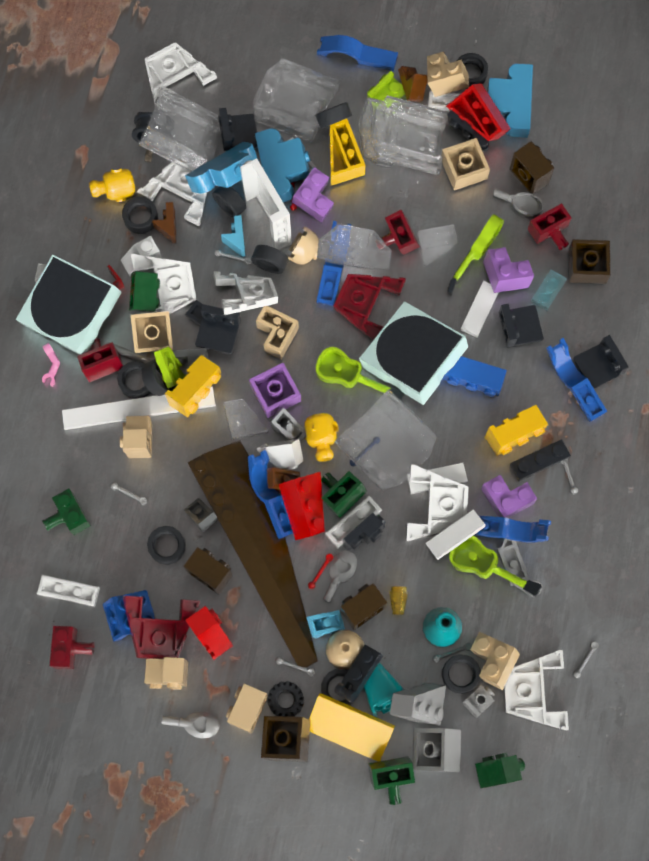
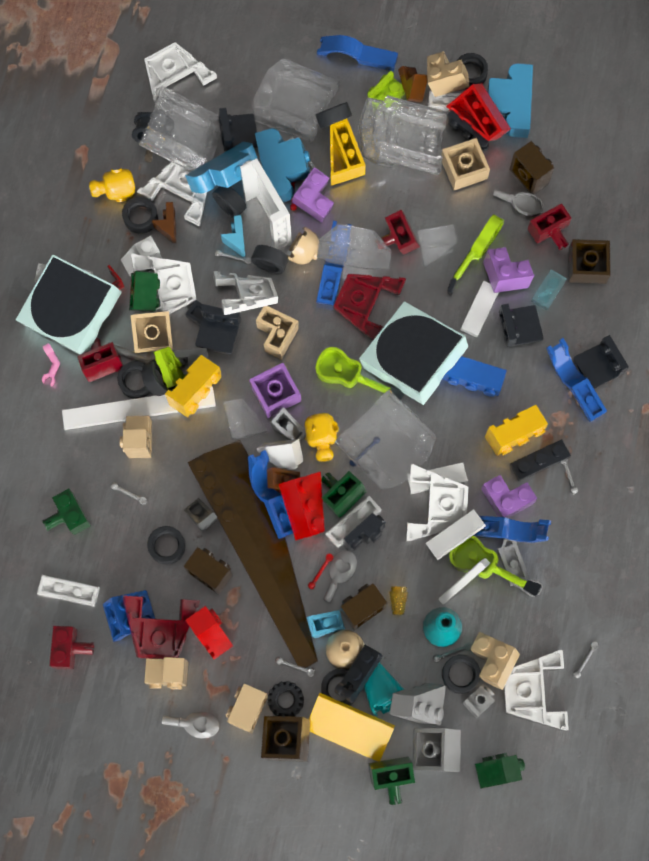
none -> white tile [439,558,491,605]

